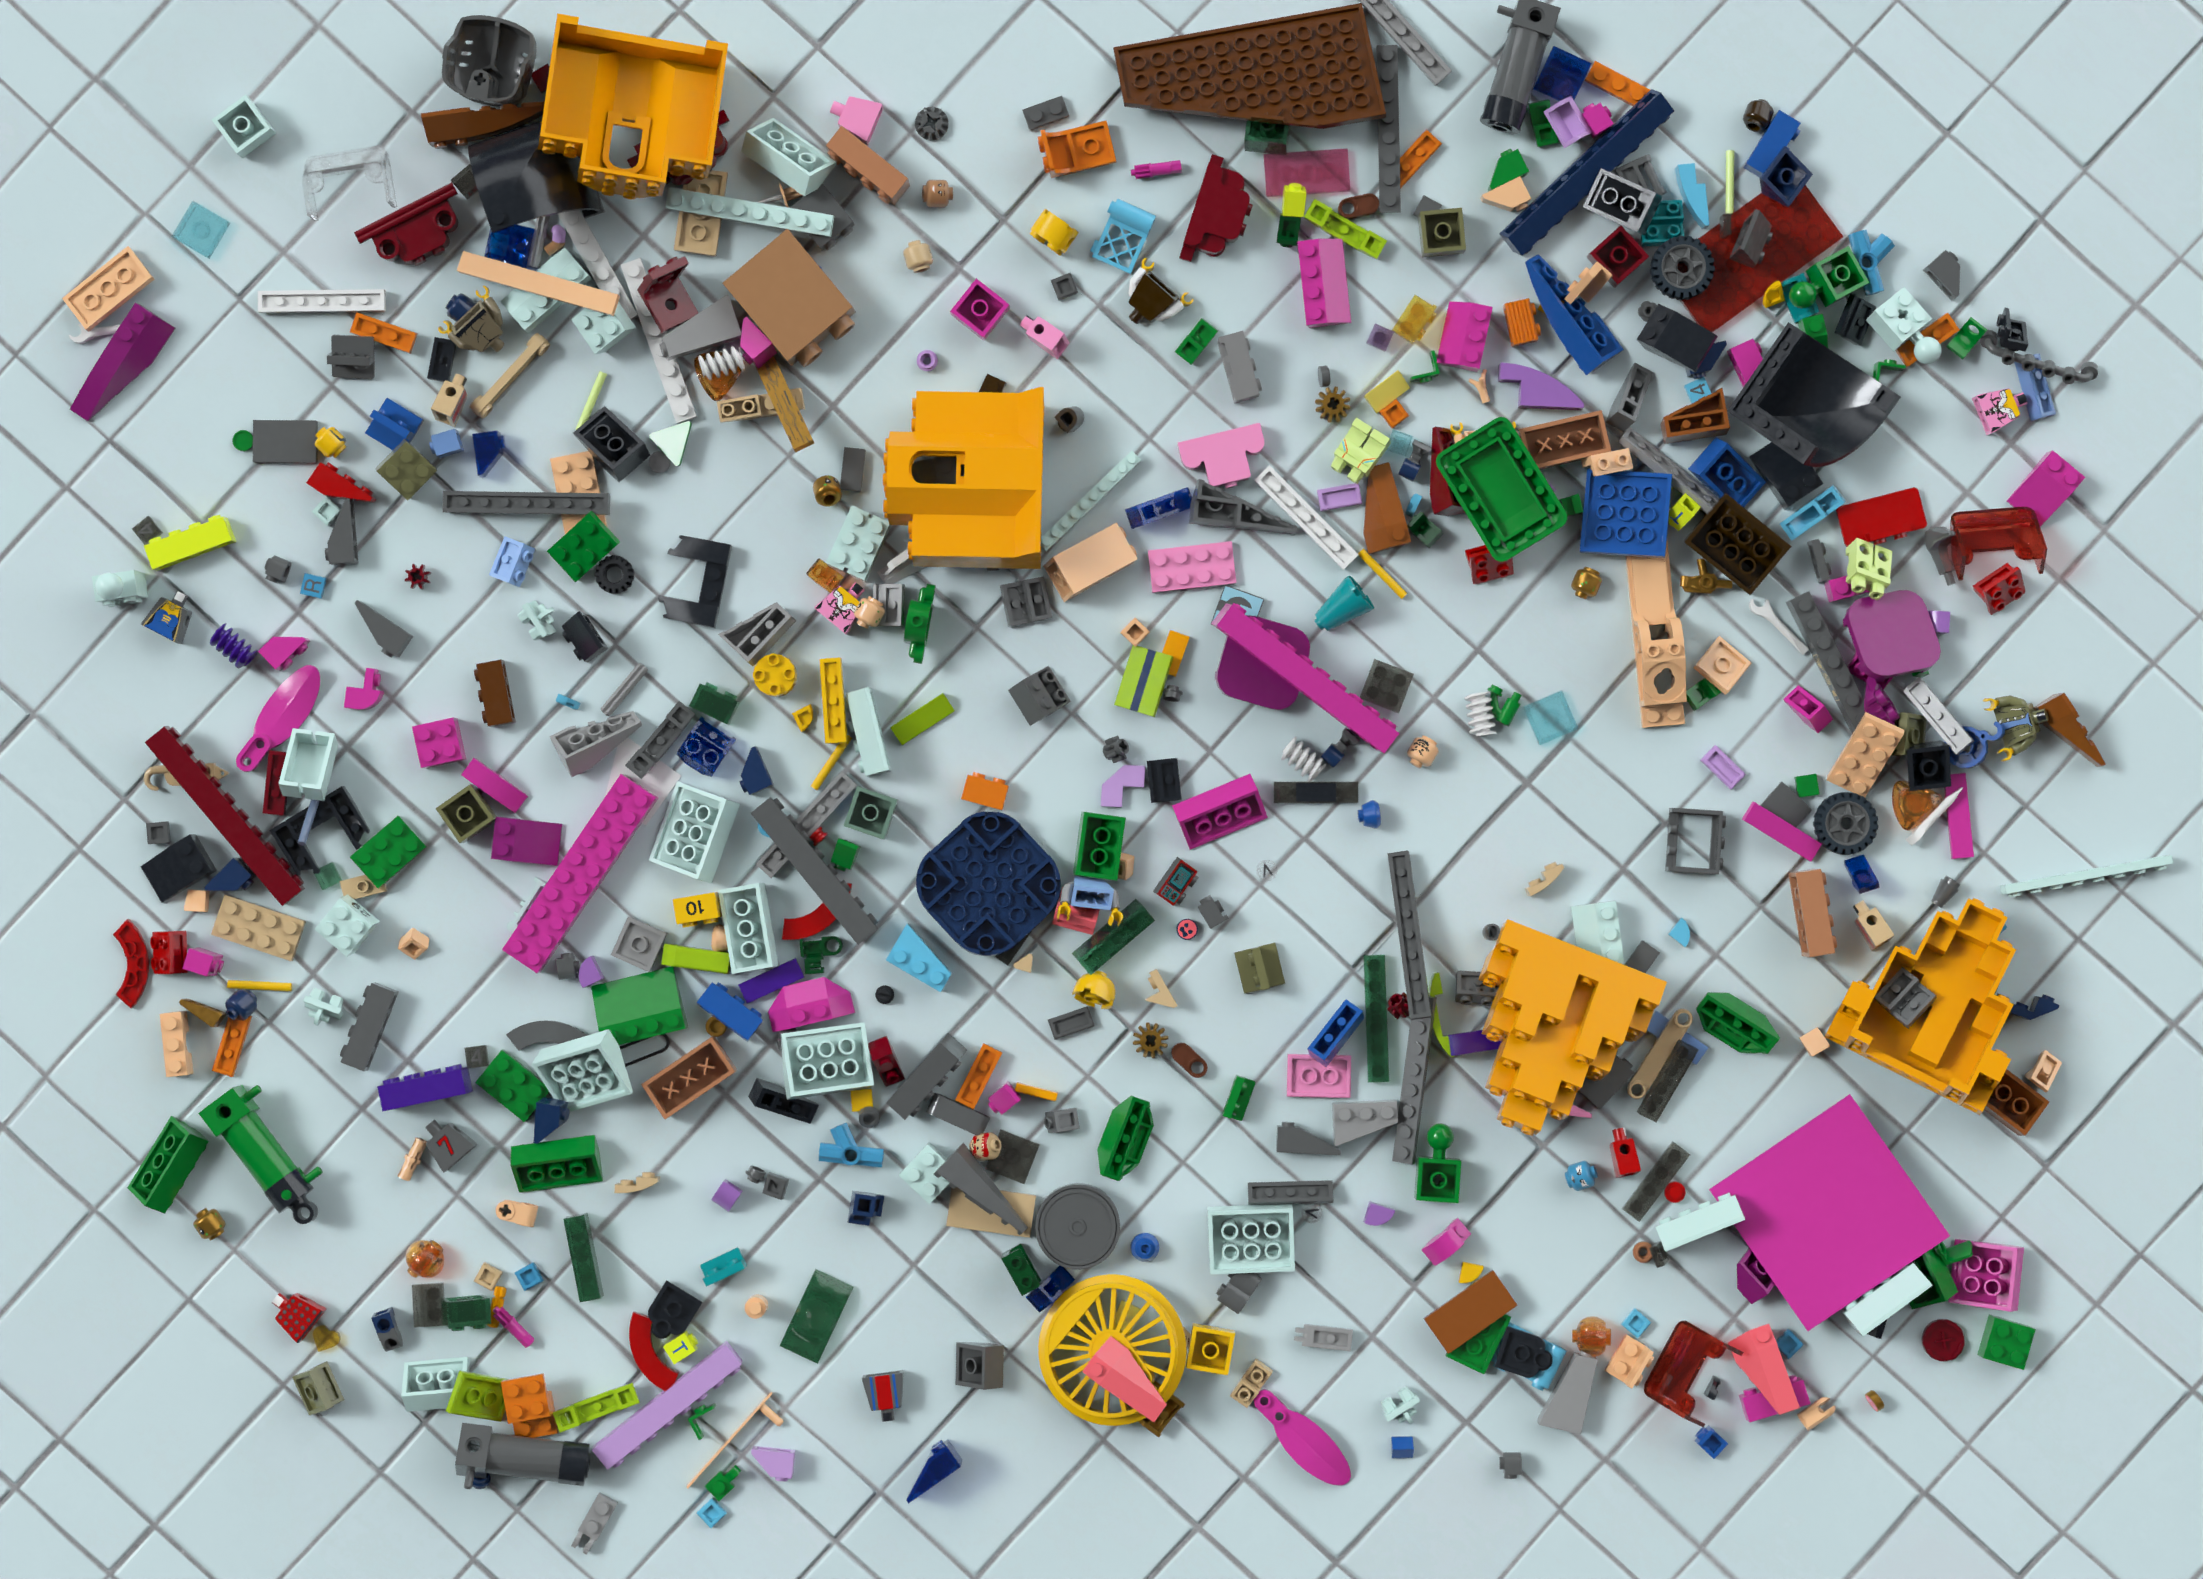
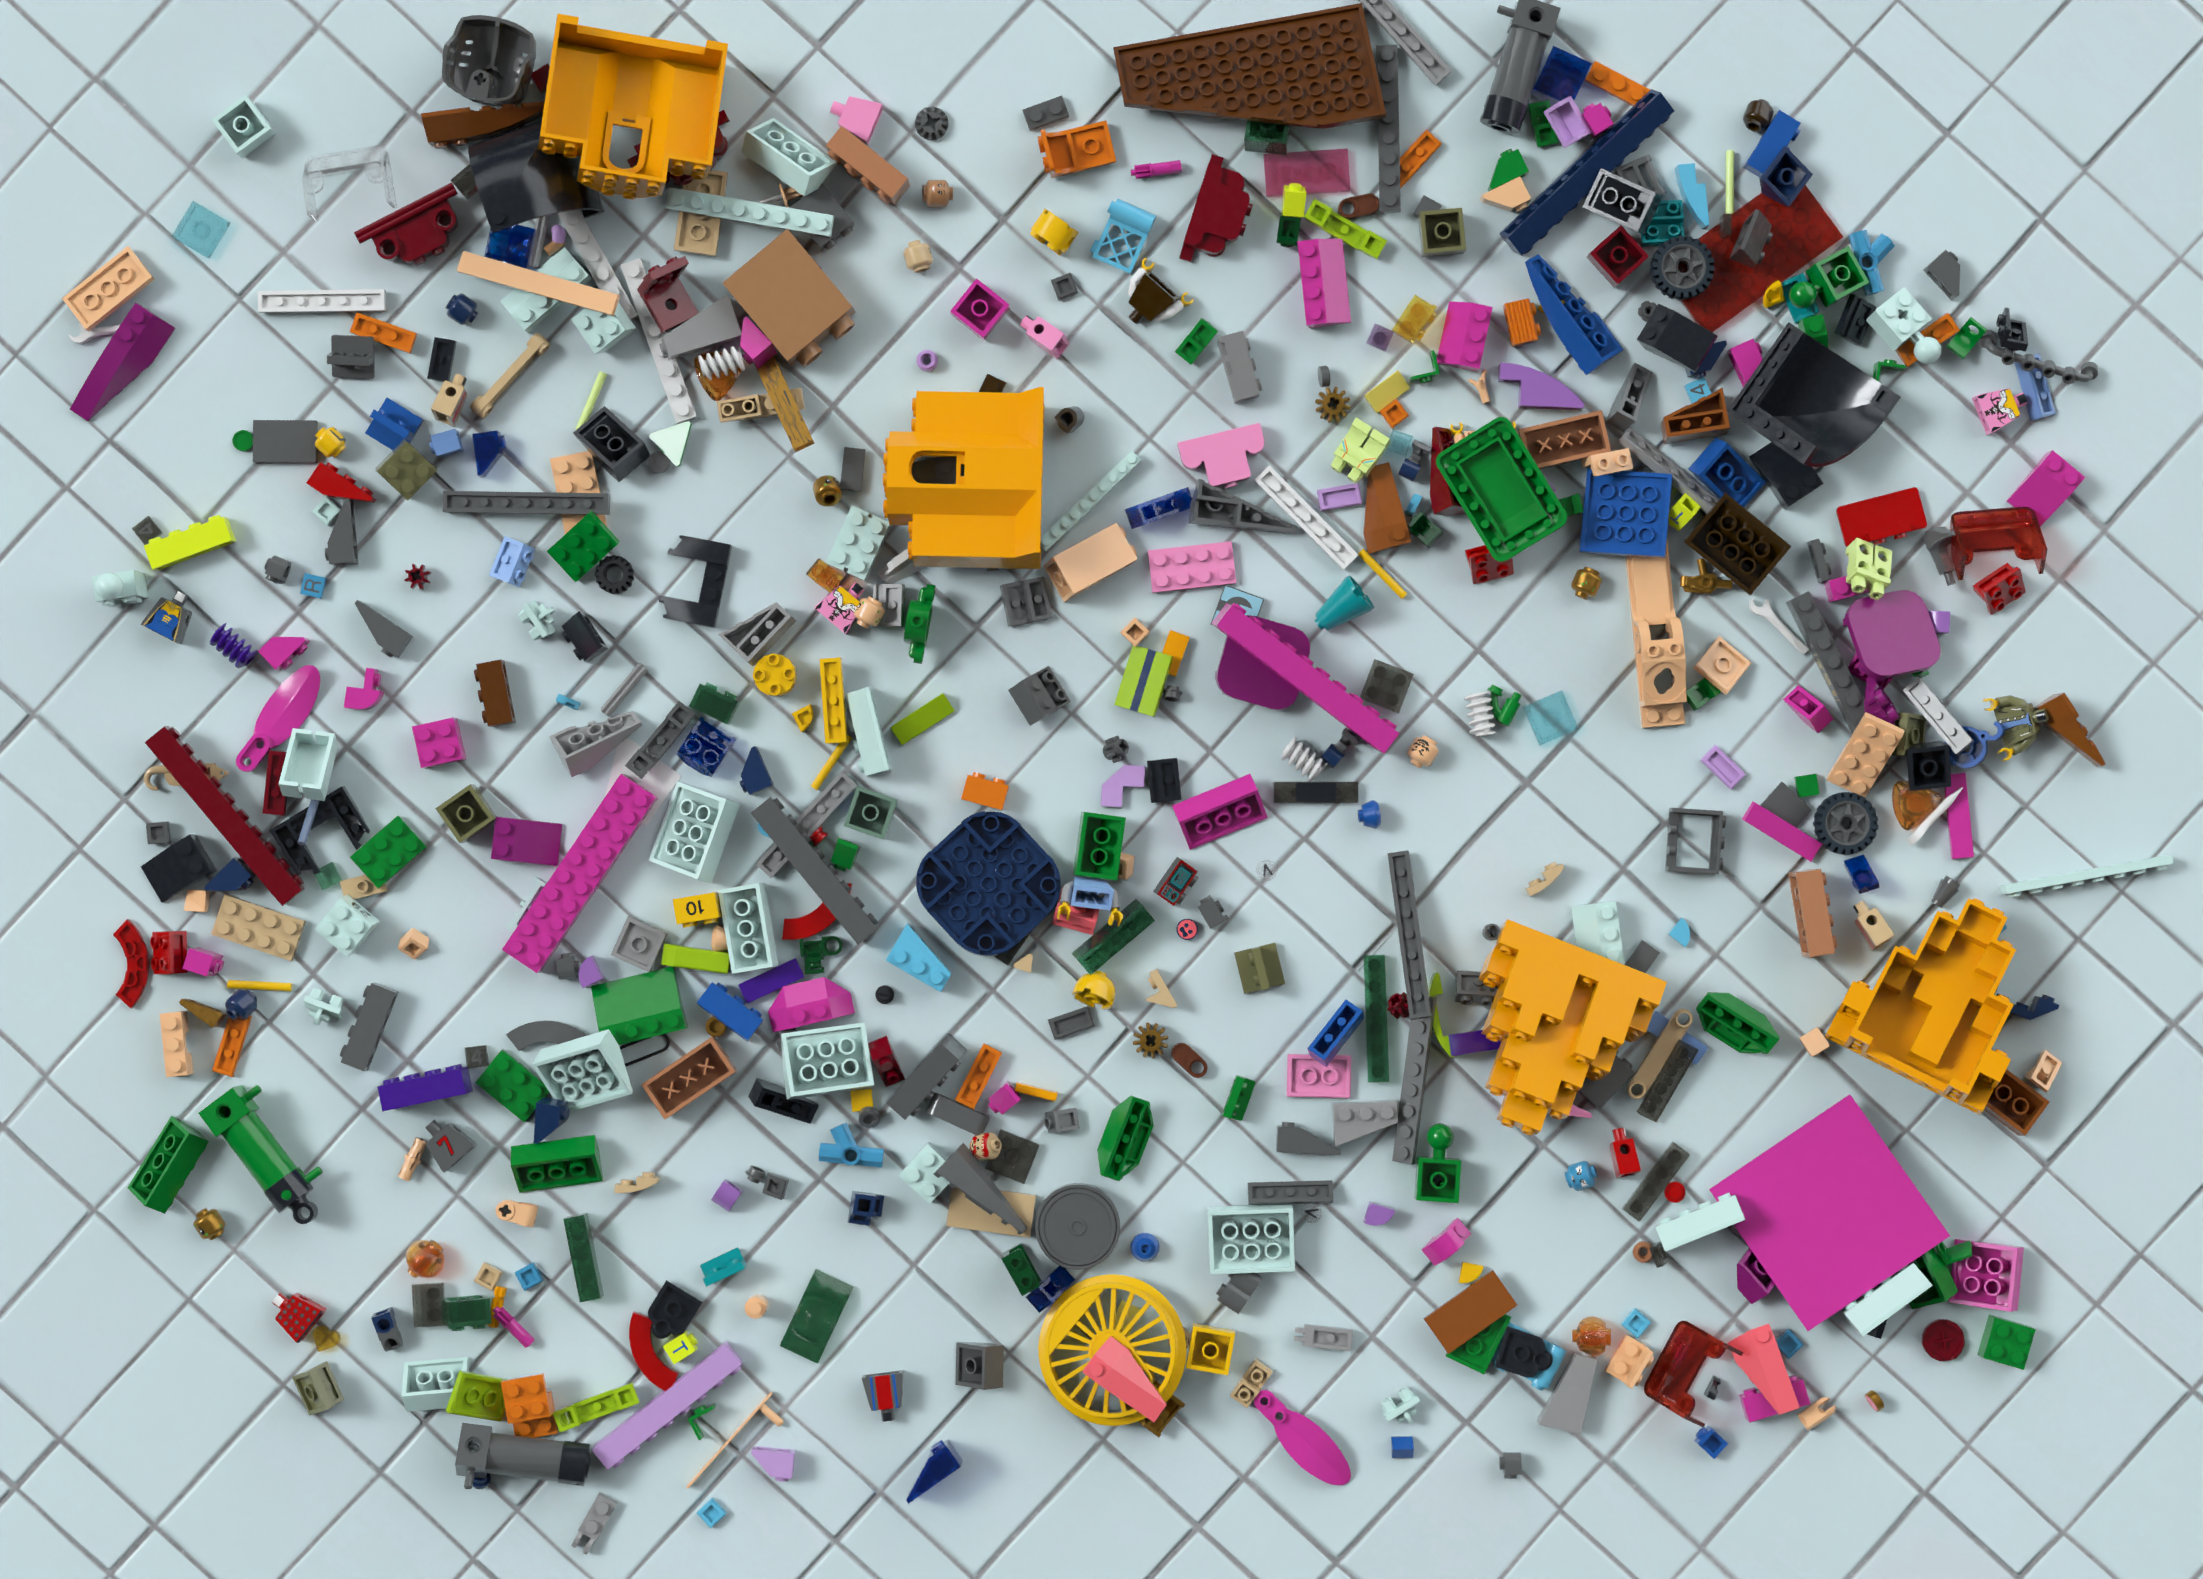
dark tan torso [438,285,504,352] -> none
dark pink slope [461,758,528,813] -> none
green plate [704,1465,741,1501] -> none
light nougat bracket [1565,262,1612,304] -> none
medium azure slope [1780,484,1846,541] -> none
dark grey slope [1874,967,1937,1029] -> none

